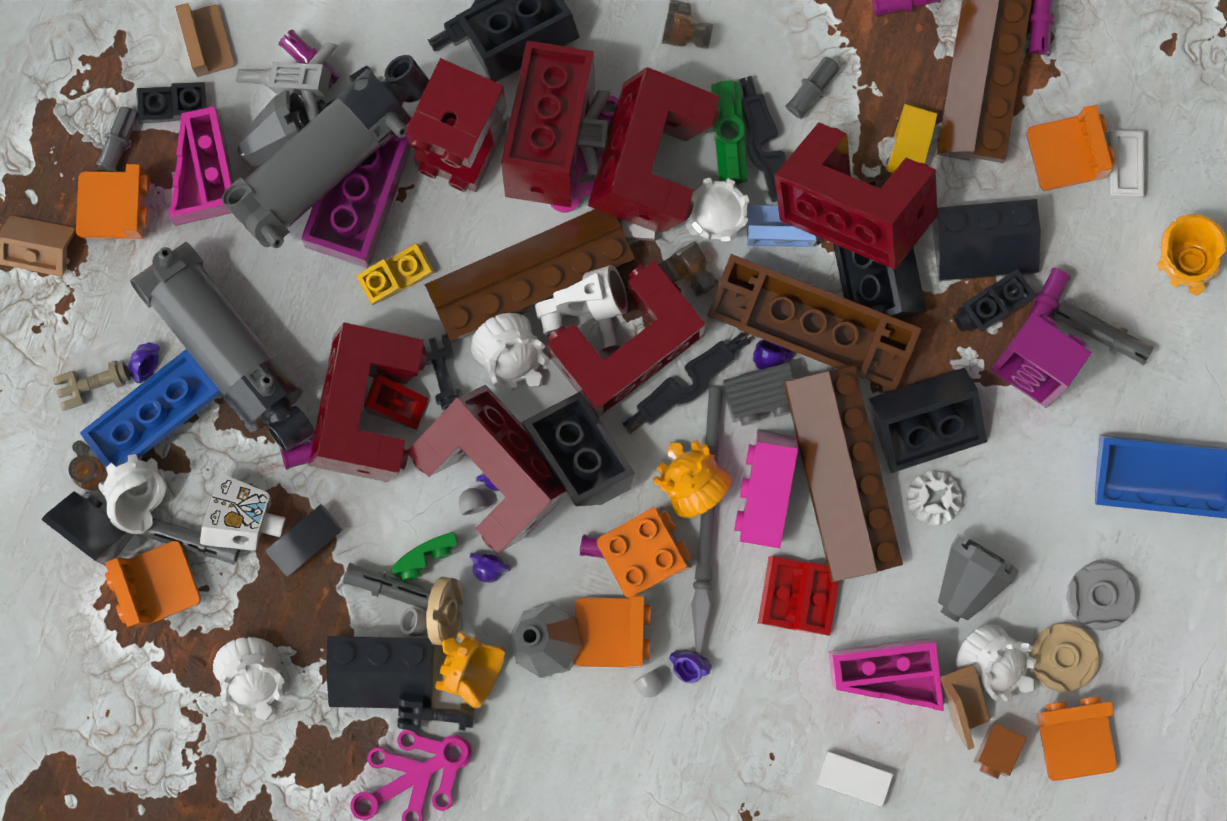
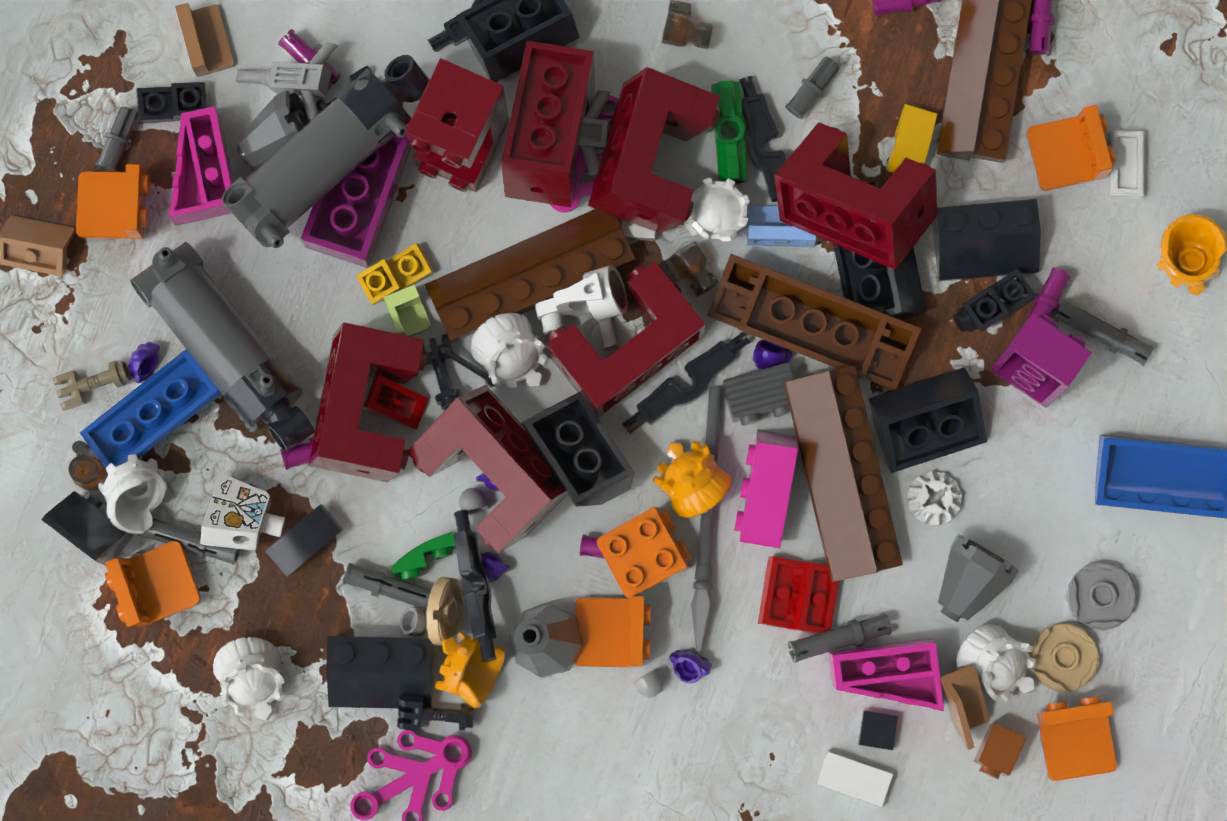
none -> yellowish green panel [383,285,431,337]
none -> black hinge [437,344,495,388]
none -> black piece [453,510,497,662]
none -> dark grey pin [788,613,892,663]
none -> black tile [858,711,898,751]

